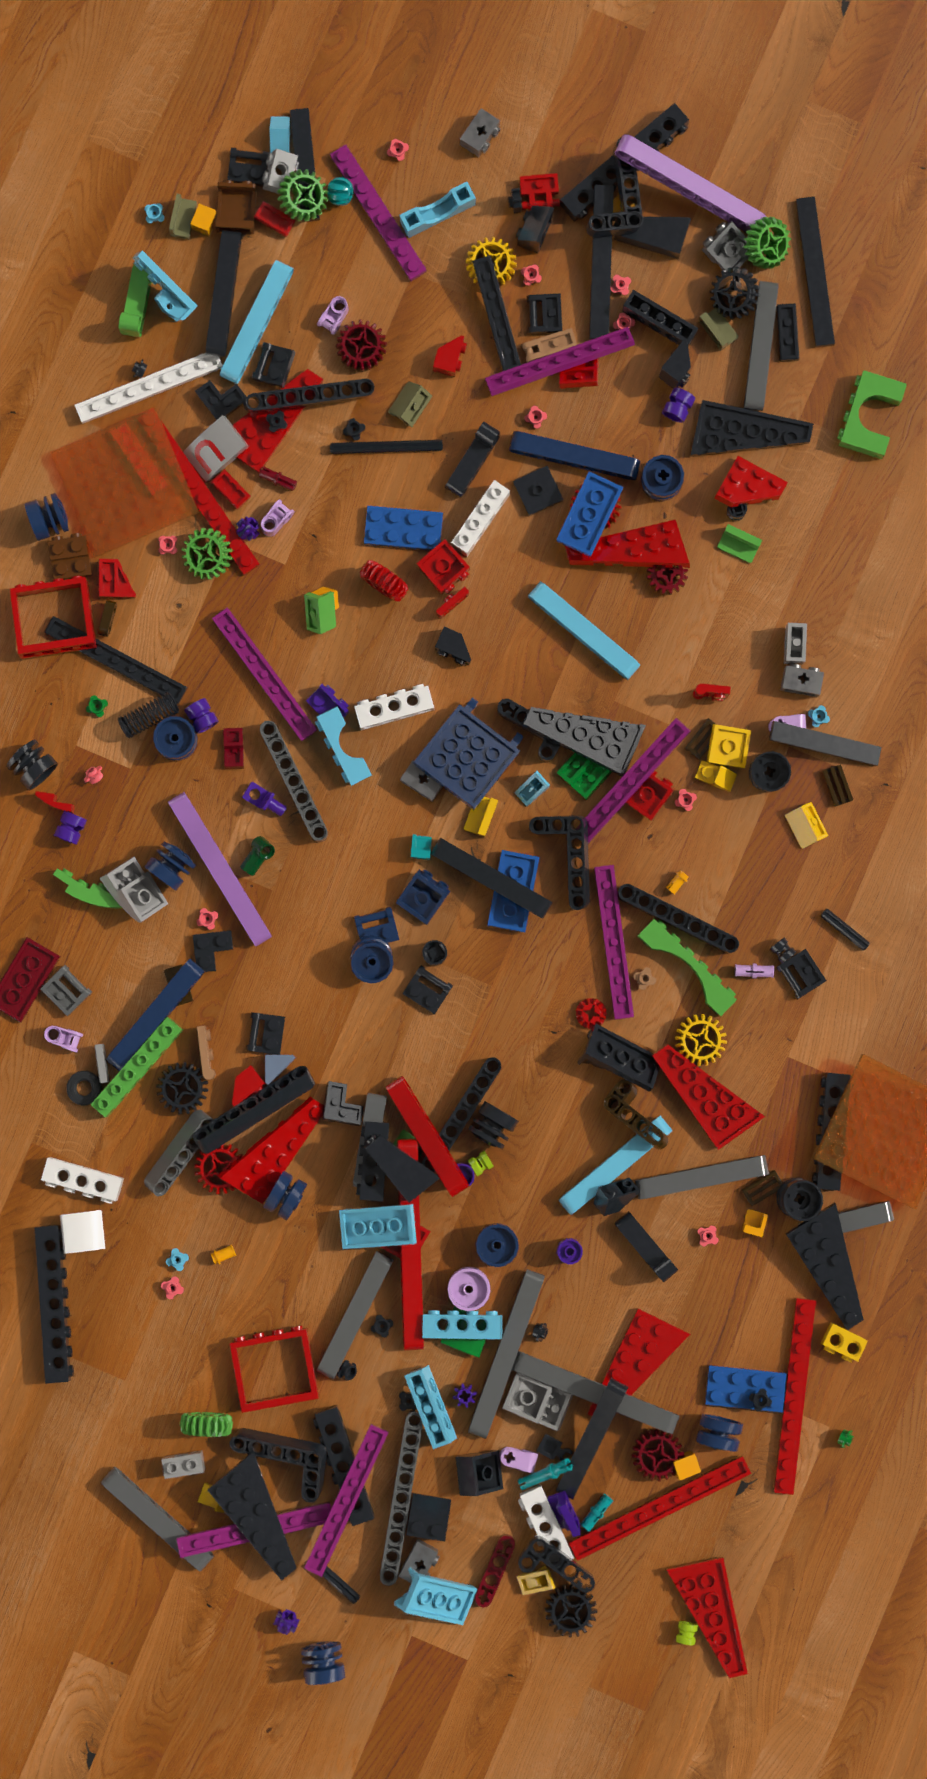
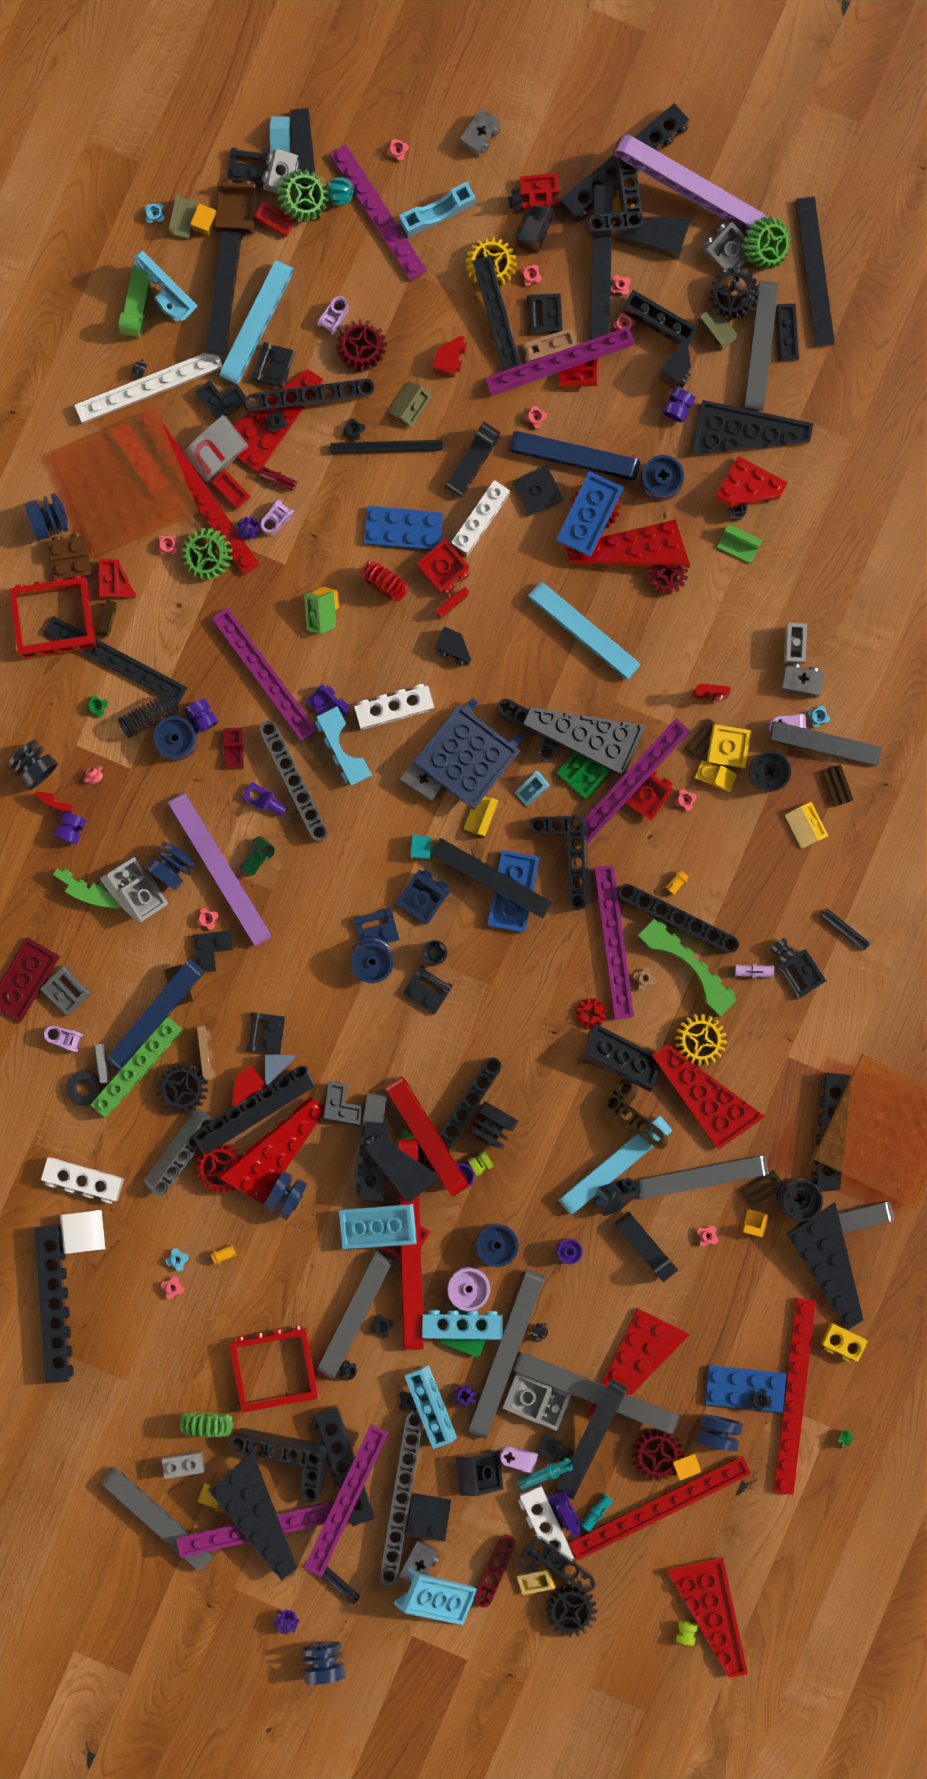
bright green arch [837,370,907,459] -> none

